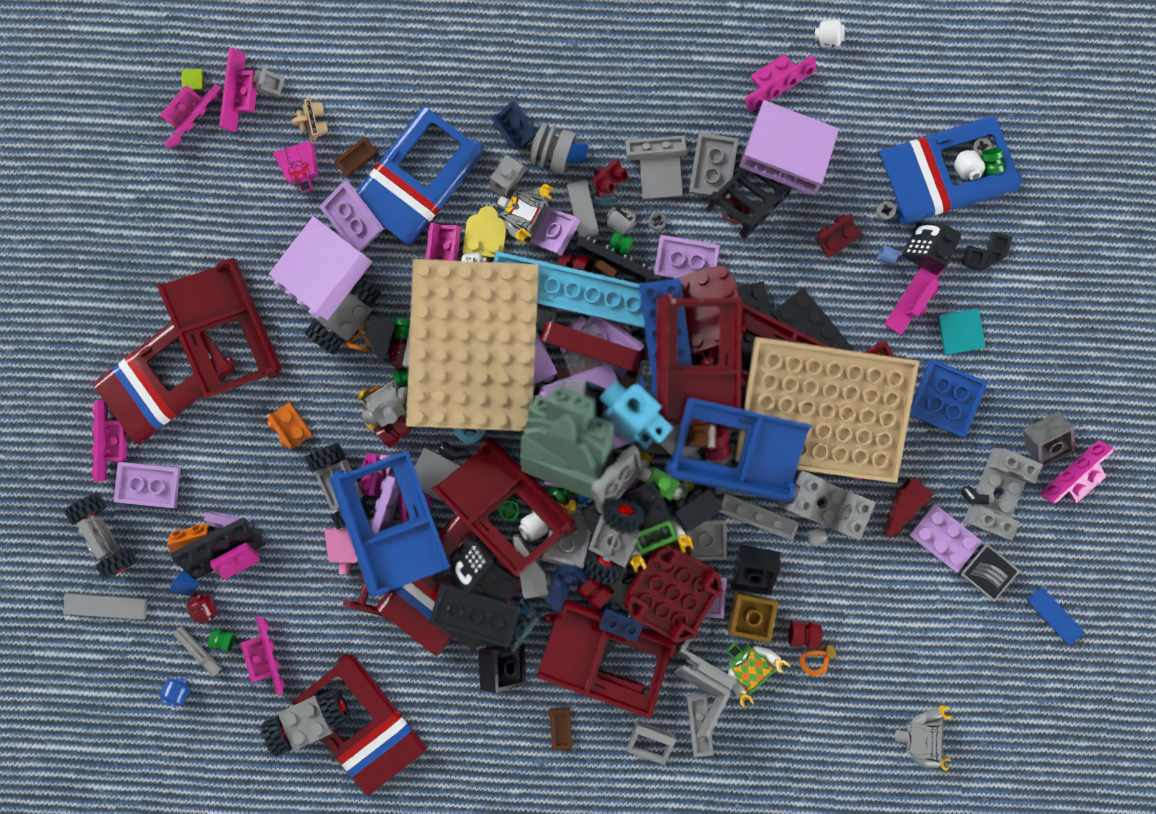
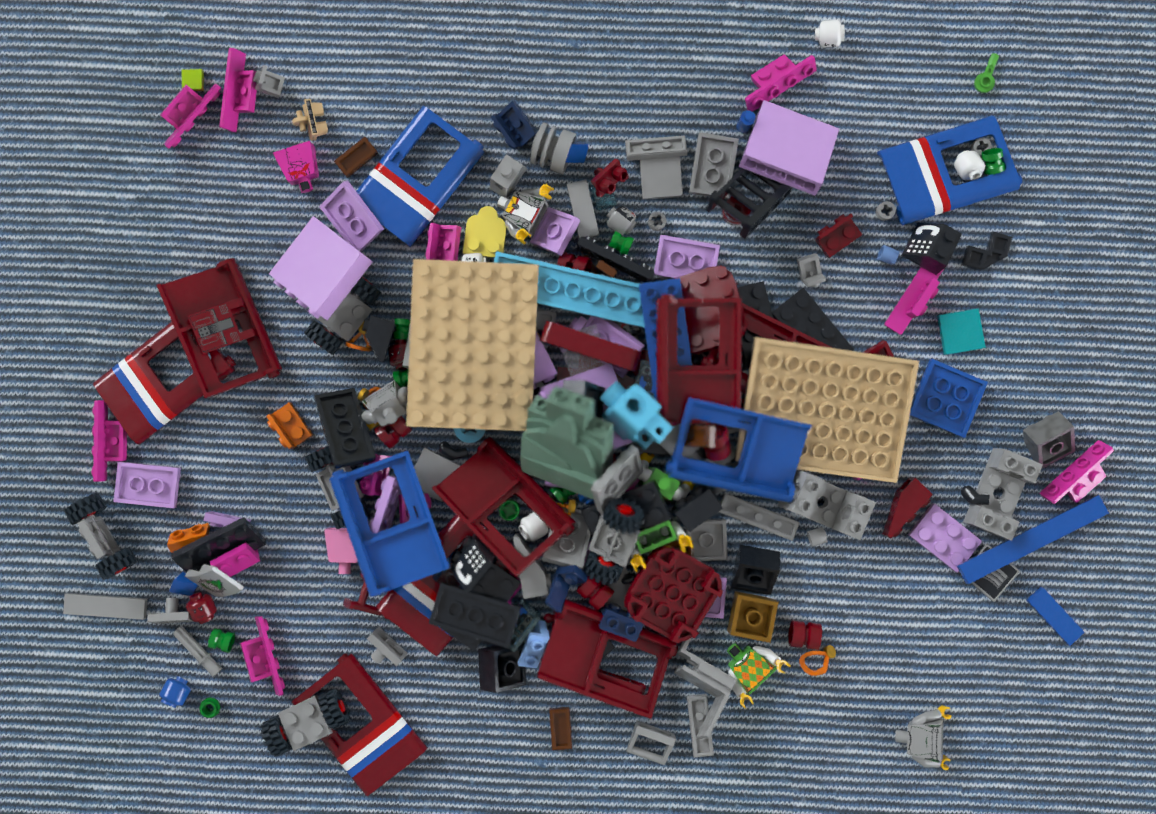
none -> light grey tile [147,598,194,624]
none -> light grey slope [185,564,244,597]
none -> dark red flag [187,298,256,354]
none -> green plate [199,697,221,718]
none -> black plate [314,388,376,469]
none -> light grey tile [367,626,408,666]
none -> light blue bracket [518,620,550,668]
none -> blue cylinder [736,110,756,133]
none -> light grey bracket [797,253,826,287]
none -> blue tile [957,495,1109,584]
none -> bright green plate [974,53,999,93]

